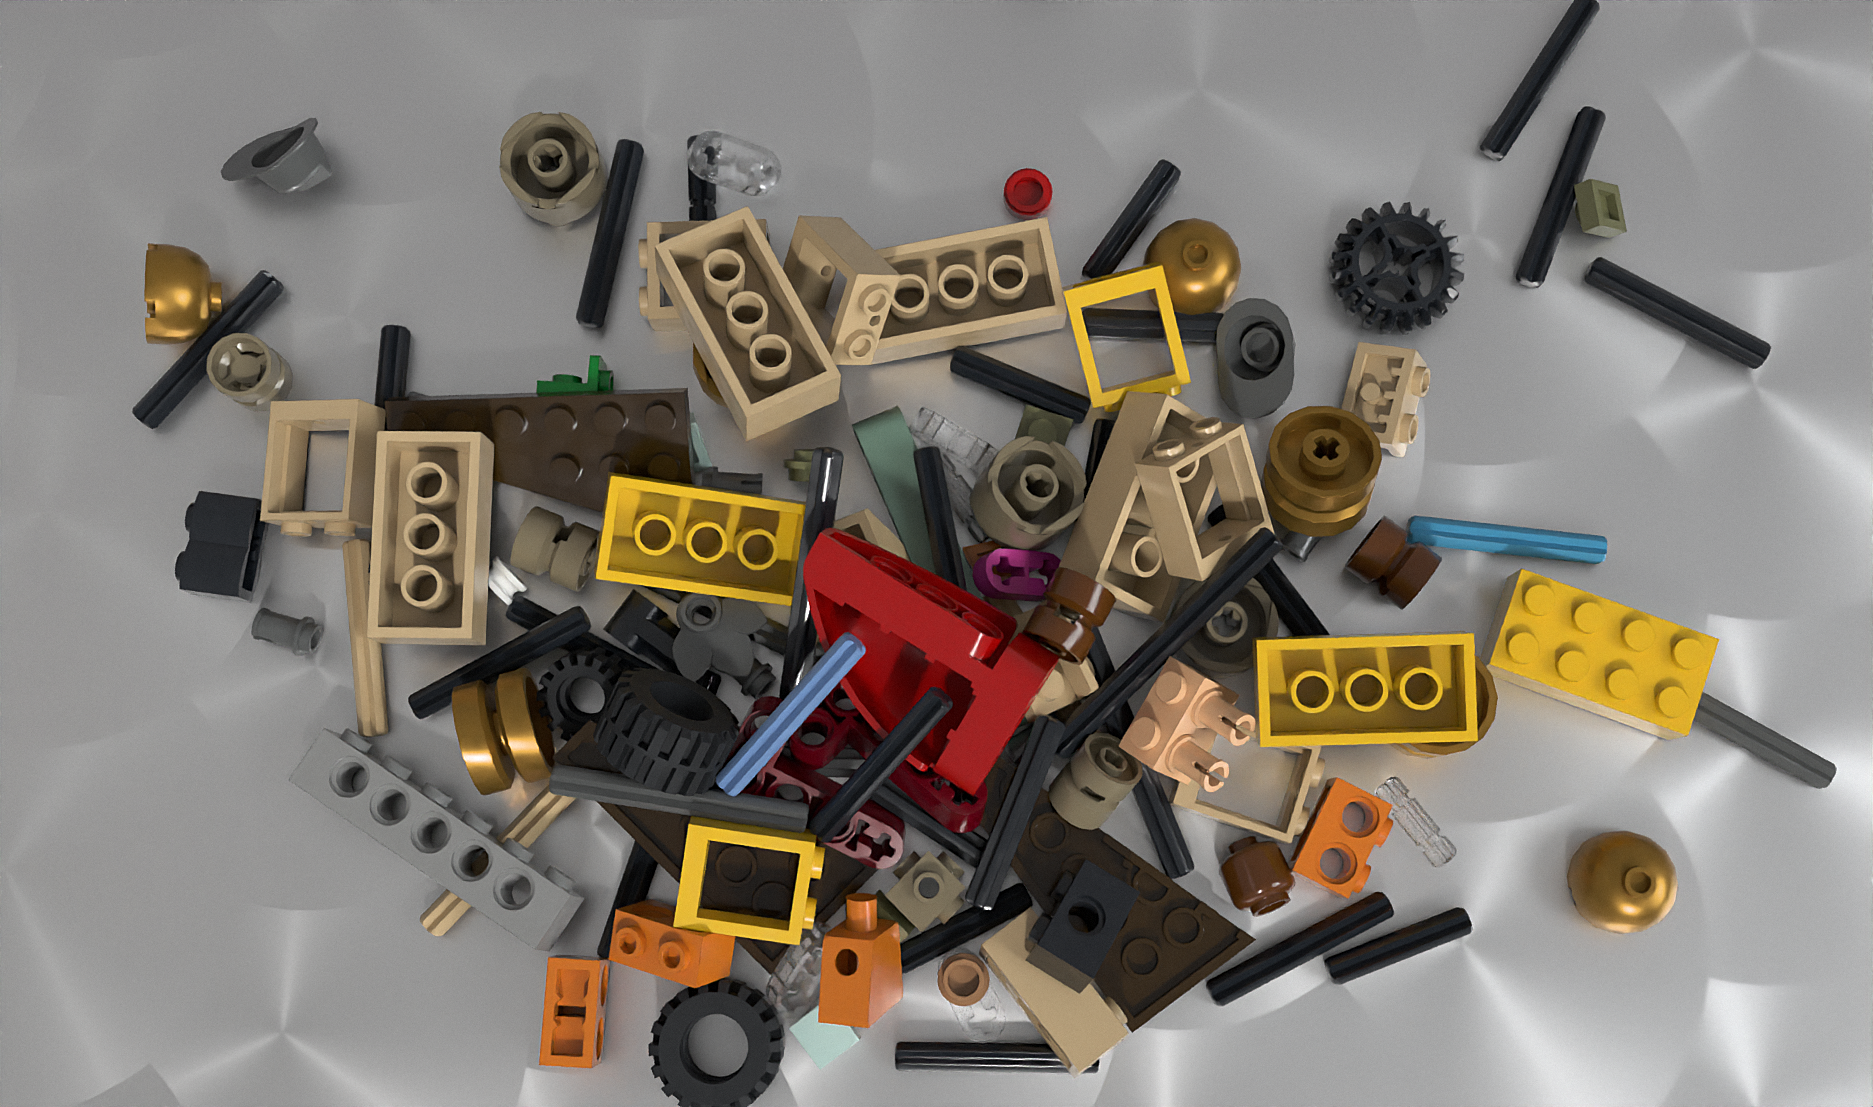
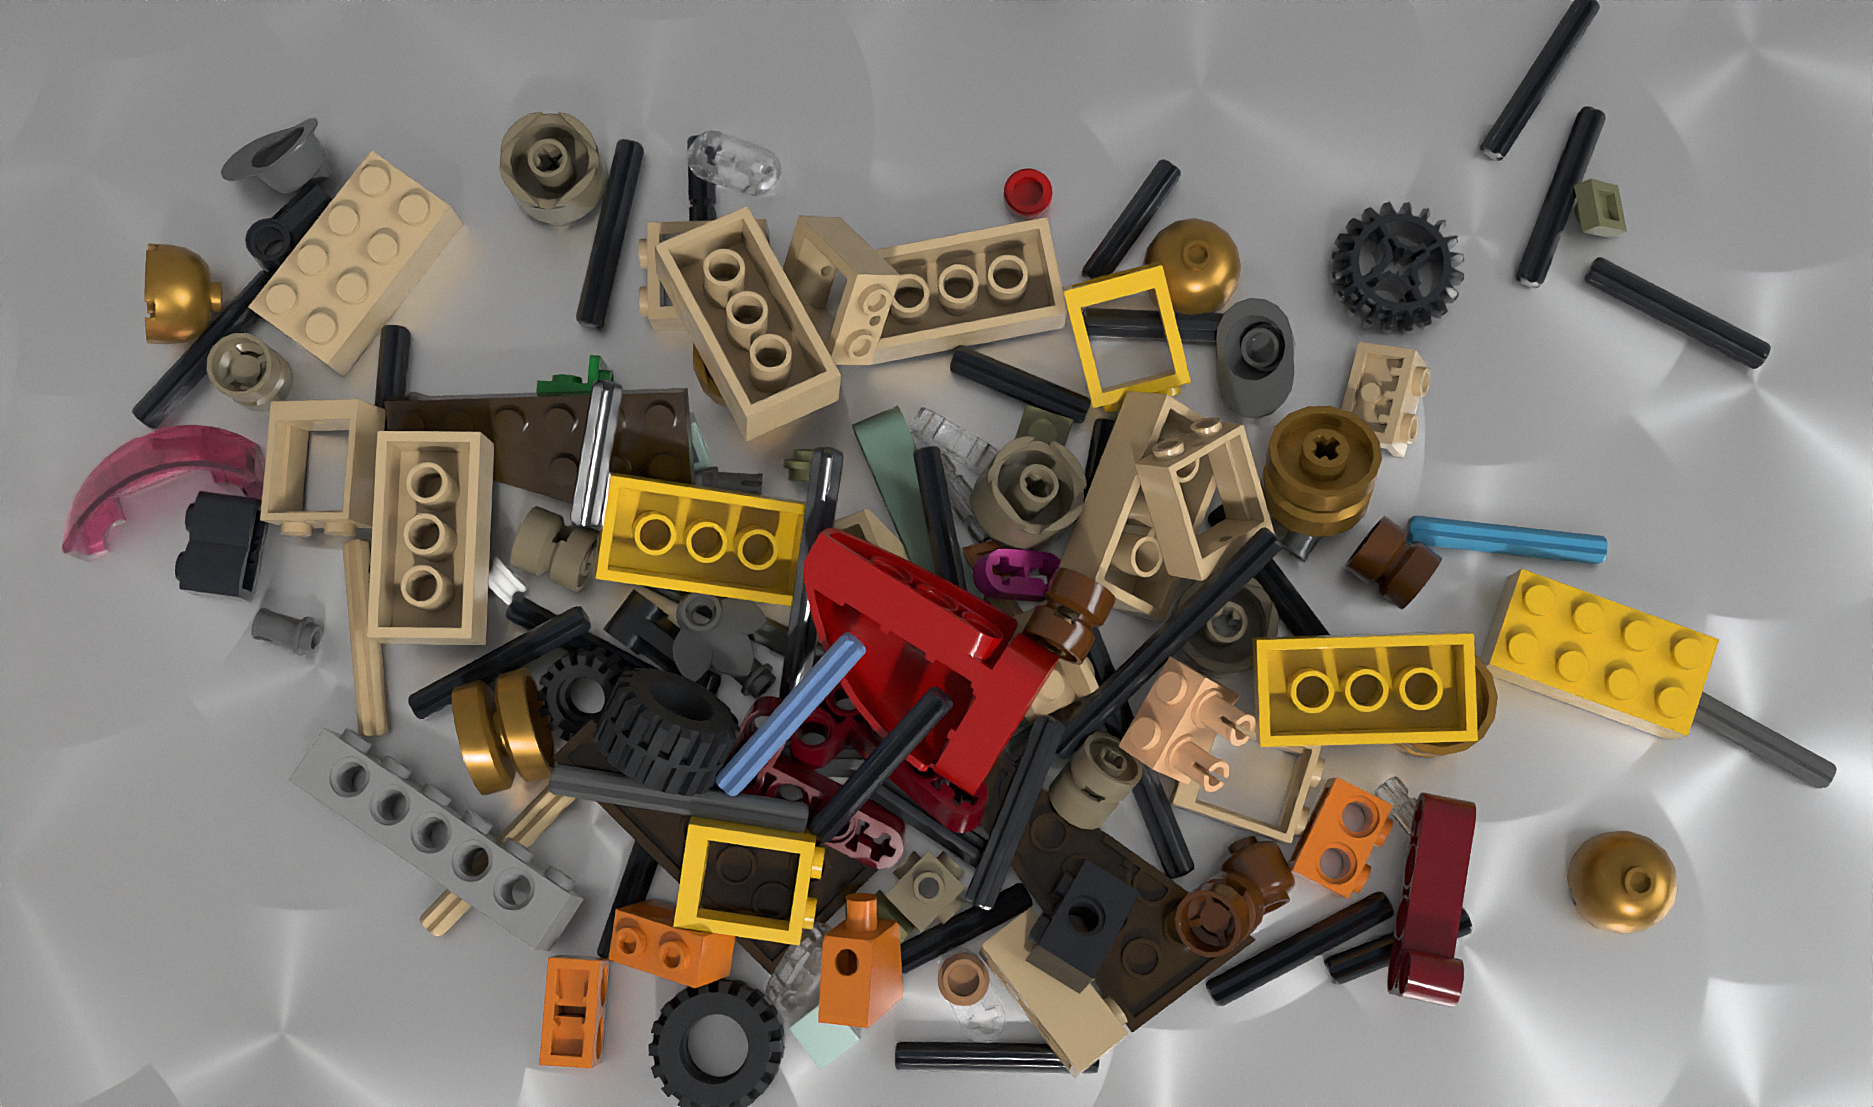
none -> clear pink windscreen [62,425,265,562]
none -> black piece [245,180,332,275]
none -> tan brick [249,150,463,377]
none -> axle [570,380,623,528]
none -> reddish brown wheel [1175,871,1265,957]
none -> dark red beam [1387,792,1476,1007]

